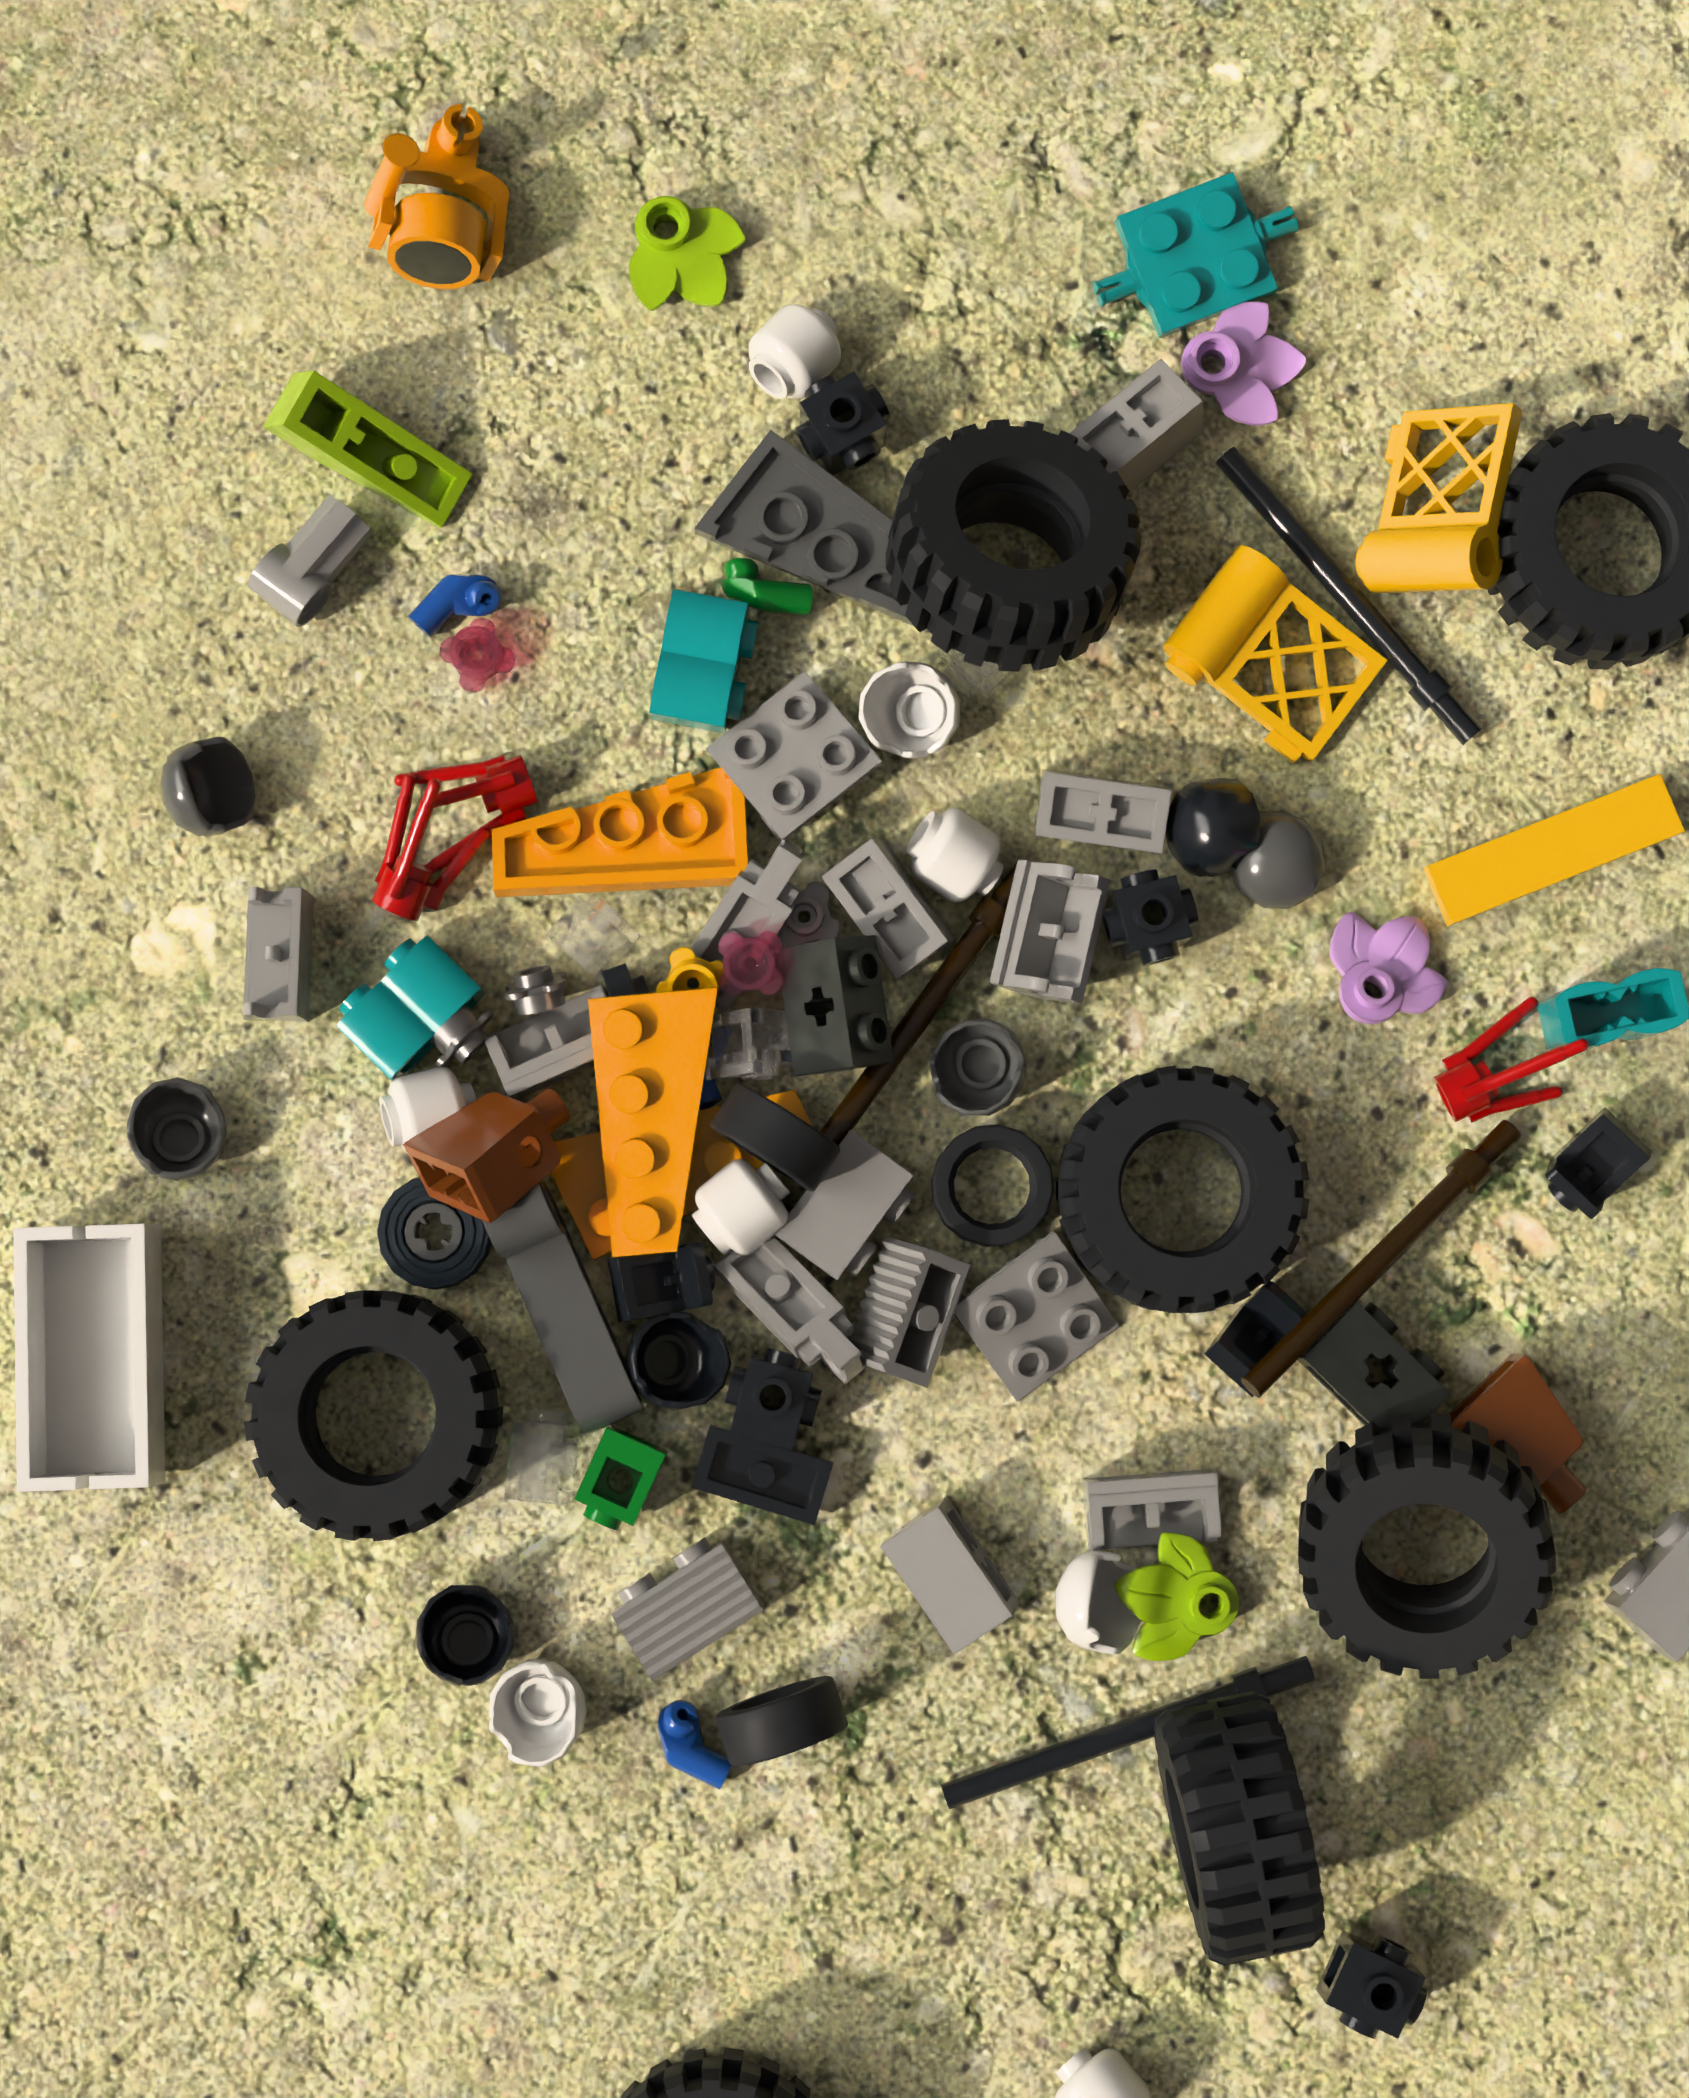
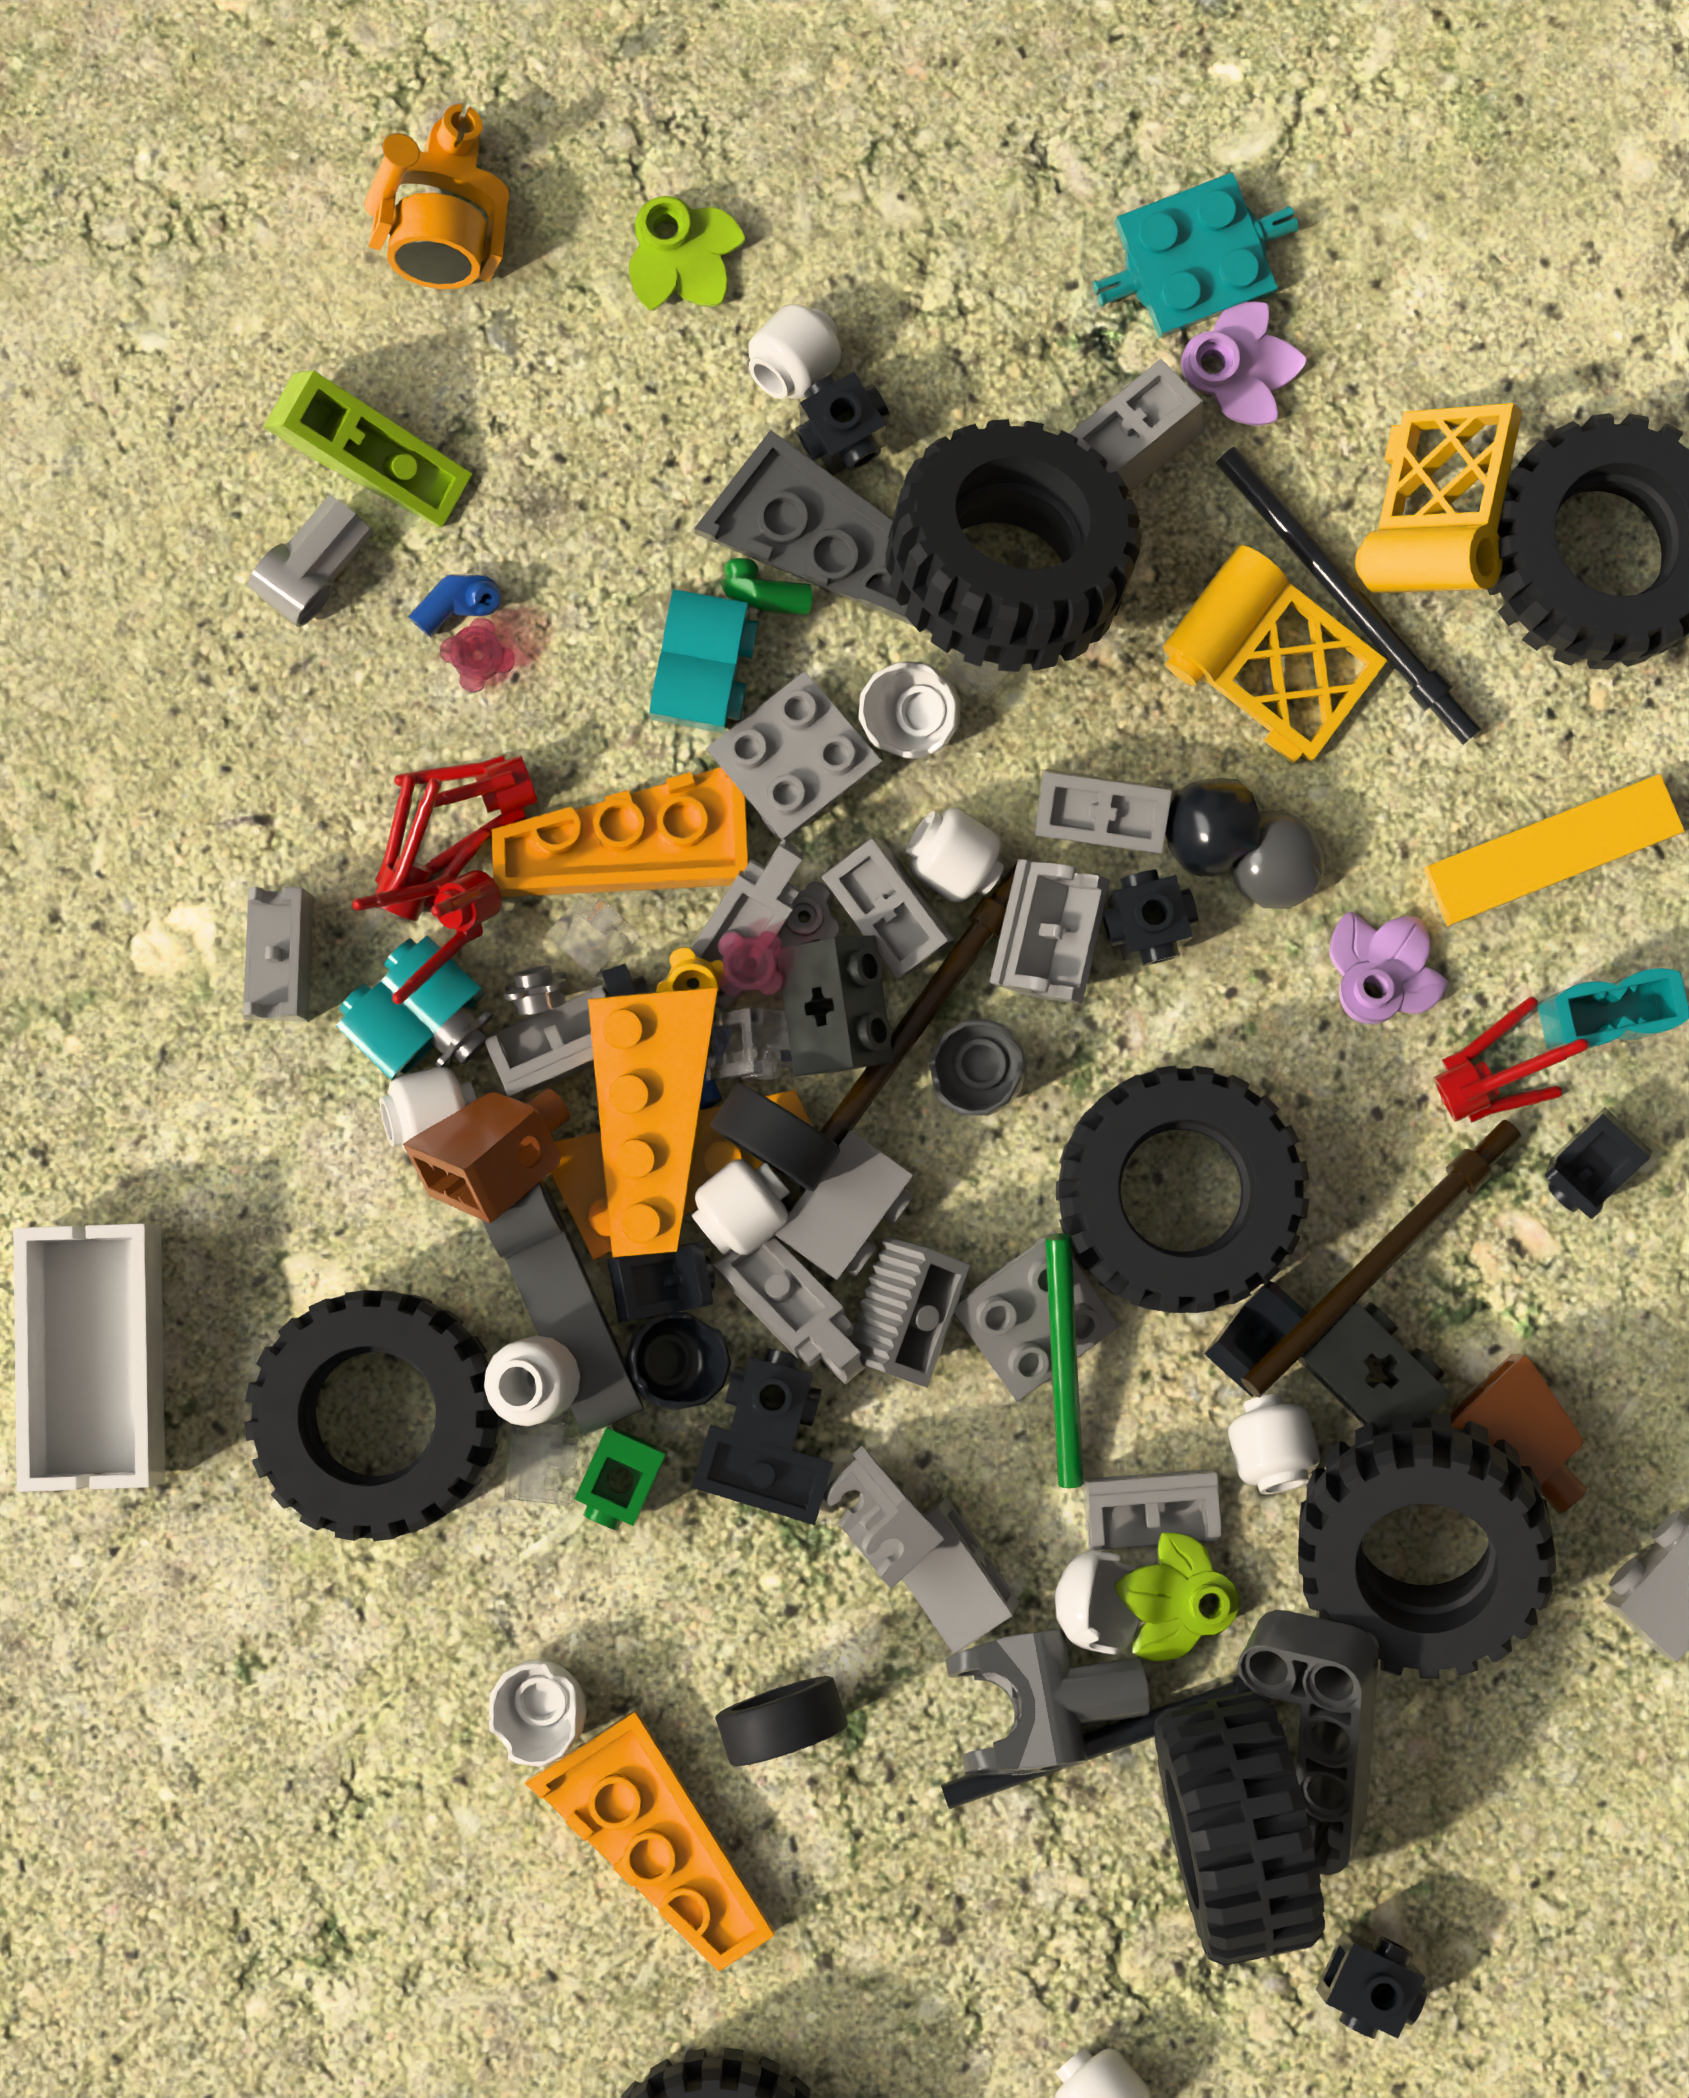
dark grey hair [127,1077,227,1181] -> none
dark grey hair [160,737,255,837] -> none
black bush [377,1177,492,1290] -> none
black hair [415,1585,514,1686] -> none
light grey brick [611,1538,764,1681] -> none
blue arm [657,1700,732,1790] -> none
black tyre [931,1124,1054,1247] -> none
none -> red plant [352,870,502,1005]
none -> white head [484,1336,580,1426]
none -> light orange wing [525,1709,775,1972]
none -> light grey hinge [824,1446,944,1589]
none -> dark grey connector [945,1630,1150,1775]
none -> green bar [1045,1233,1084,1489]
none -> white head [1228,1394,1320,1494]
none -> dark grey beam [1237,1610,1379,1875]

